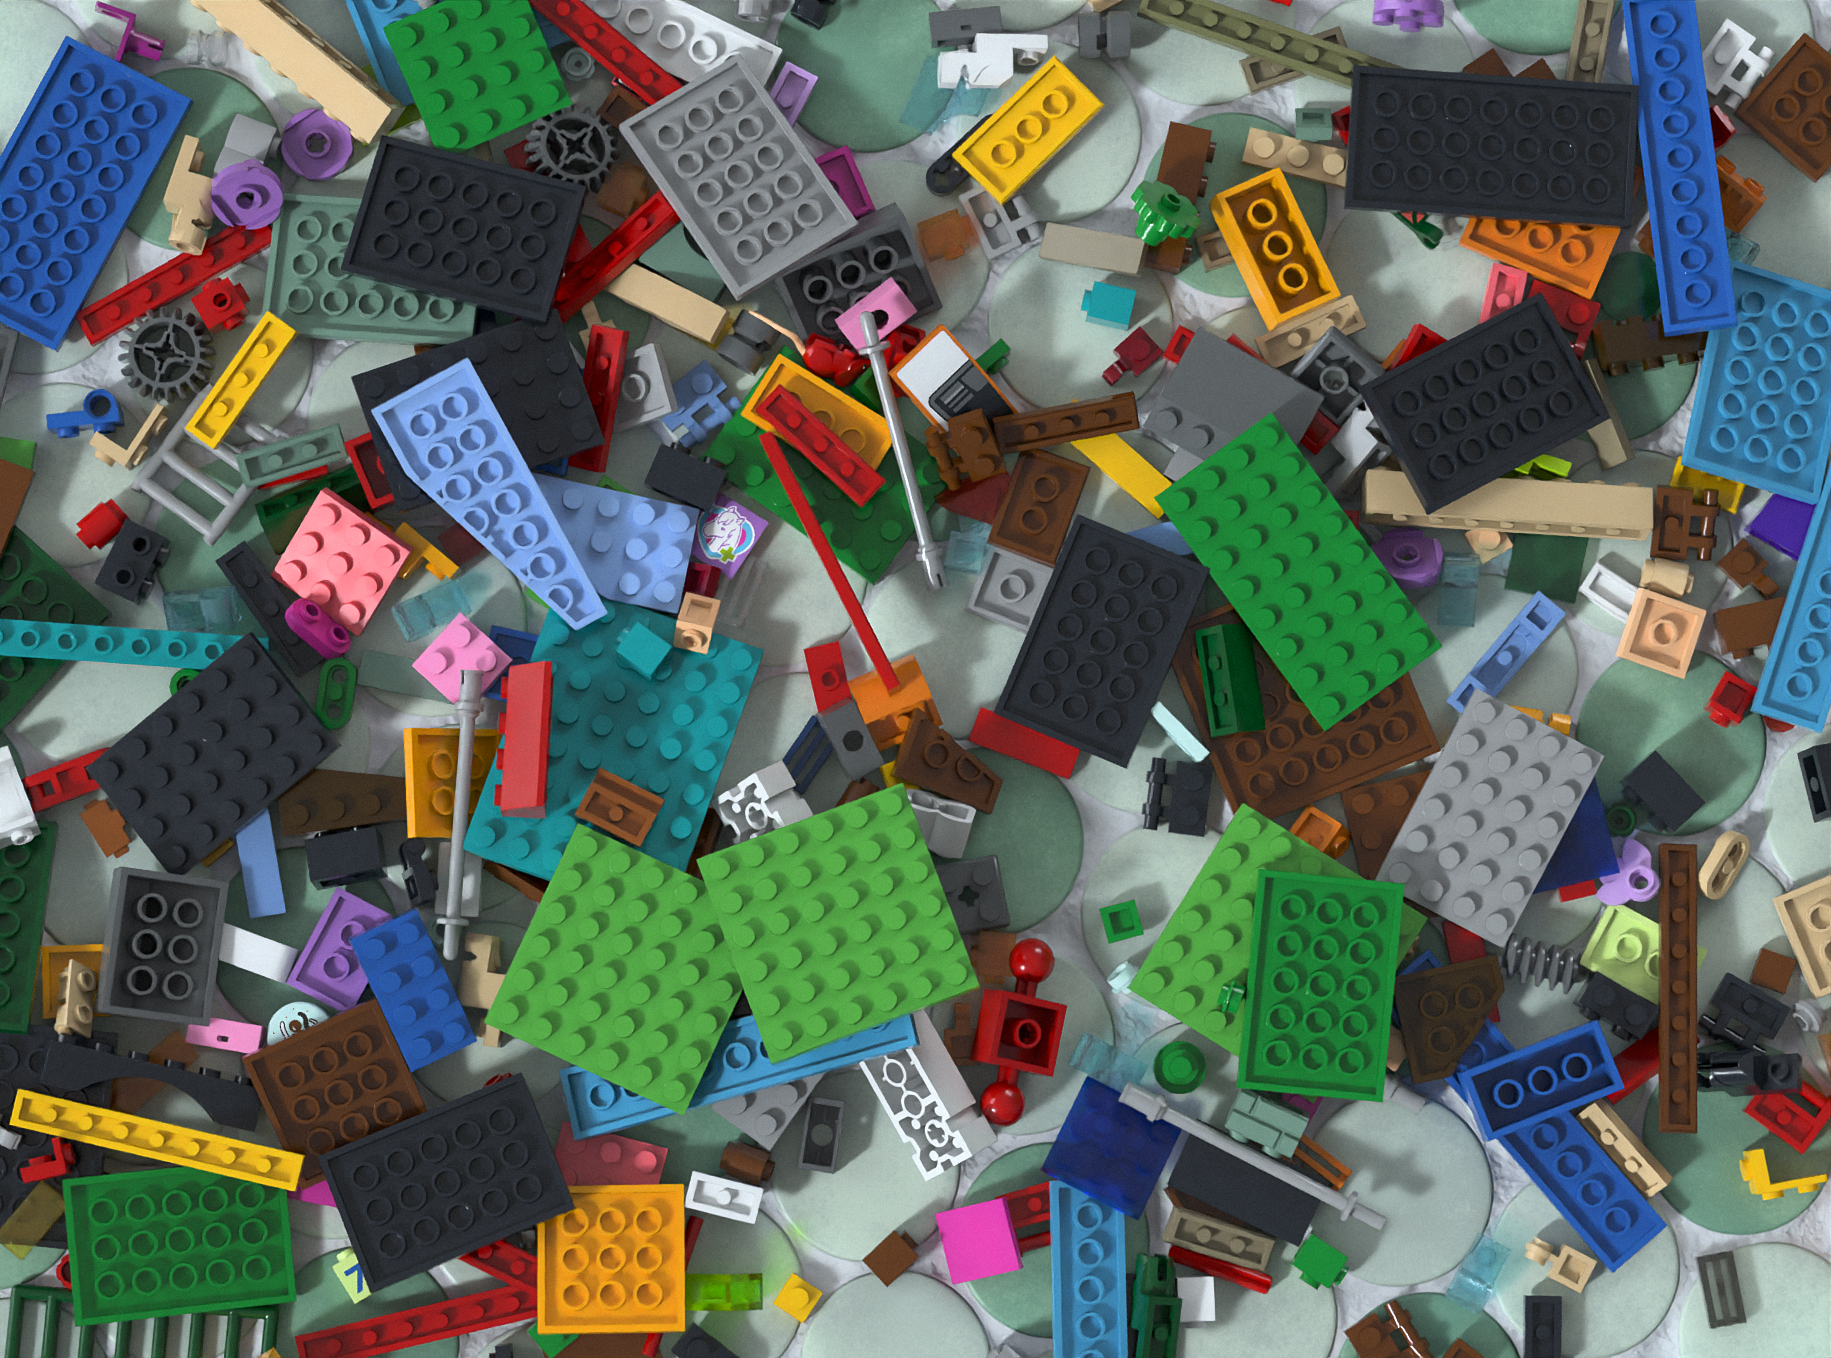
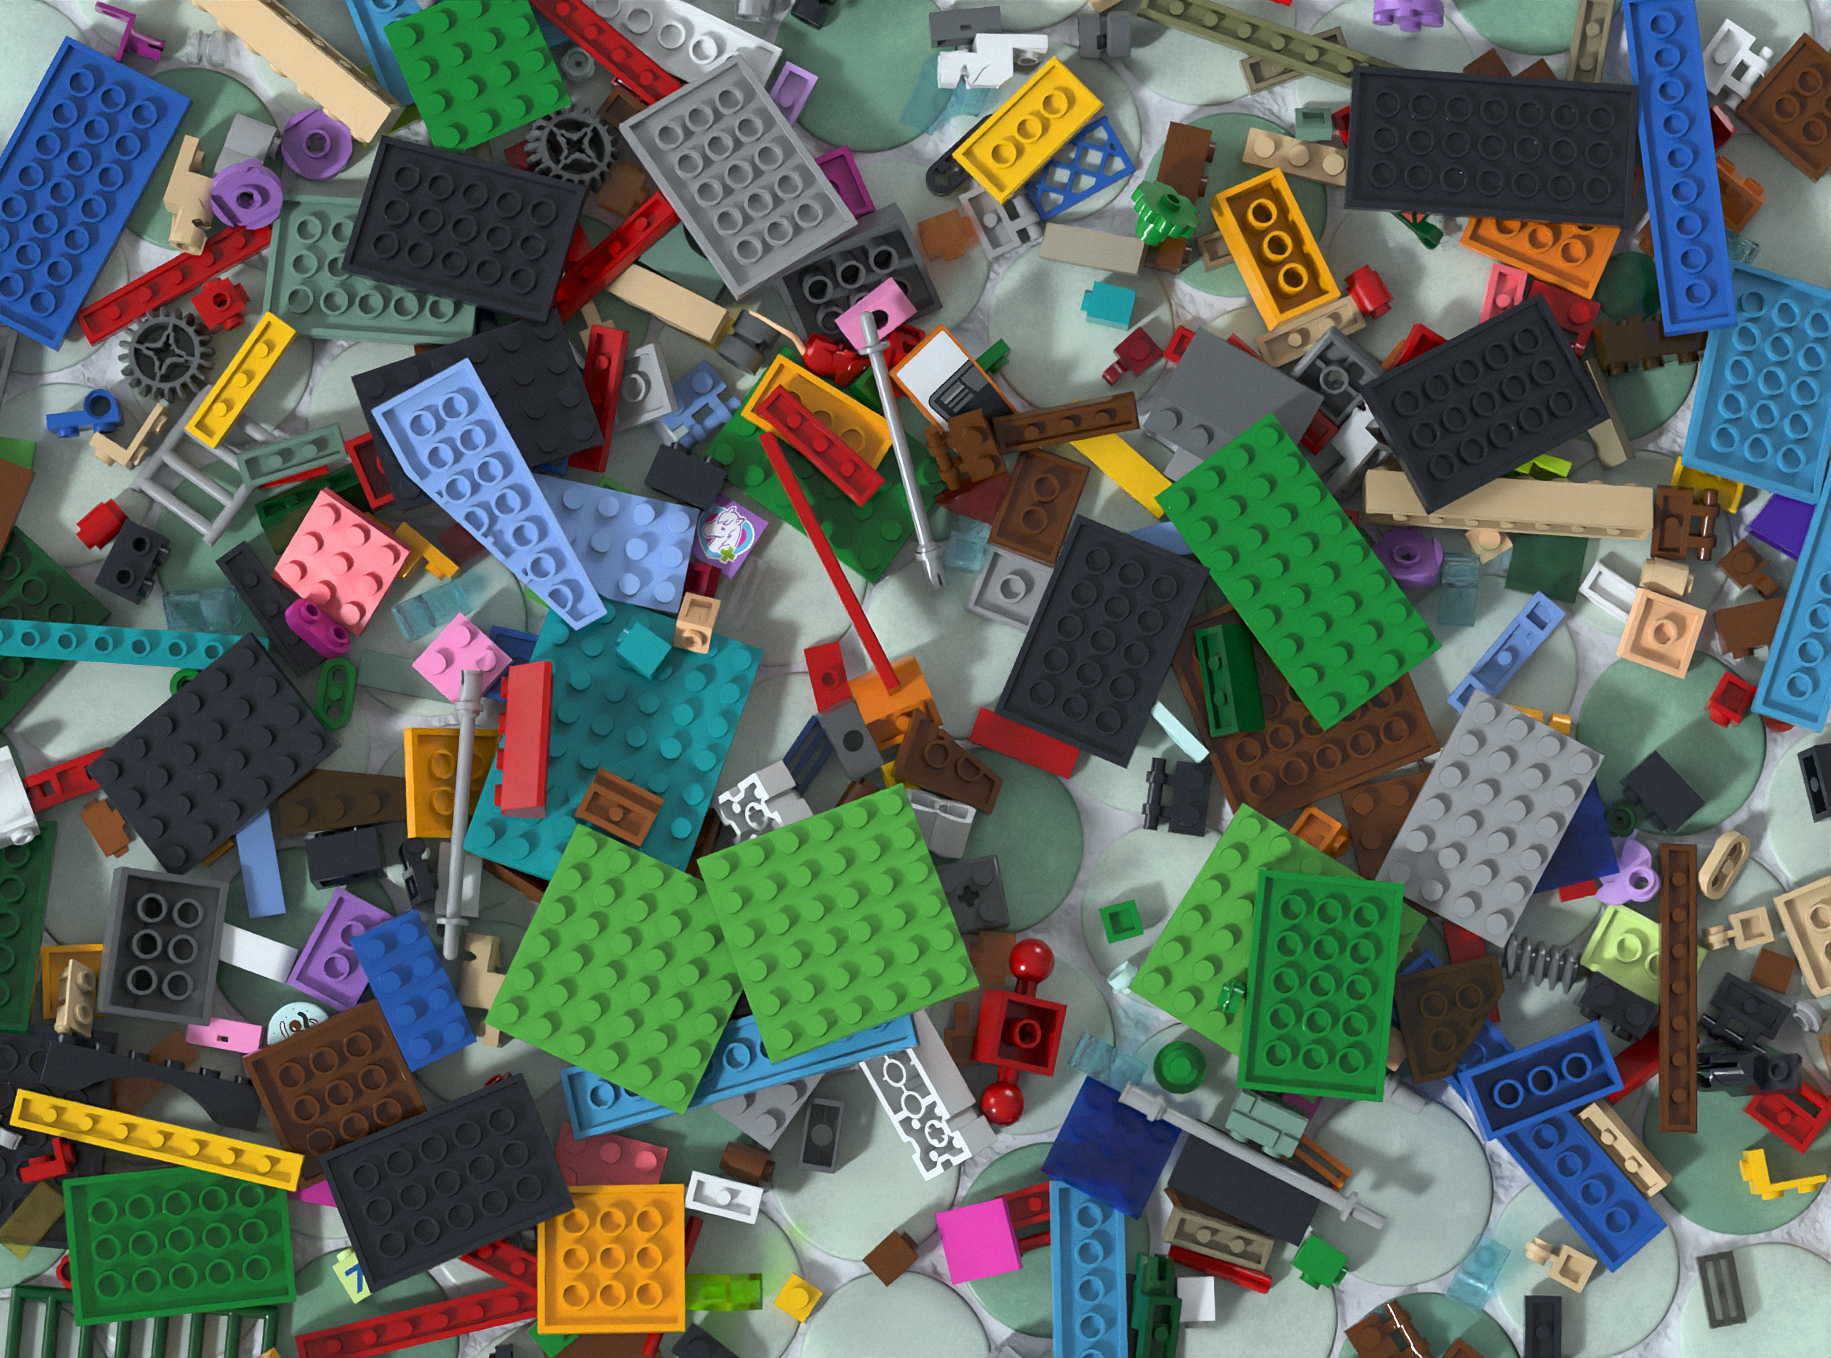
none -> blue window [1024,116,1136,223]
none -> red brick [1344,264,1394,320]
none -> tan plate [1701,906,1775,951]

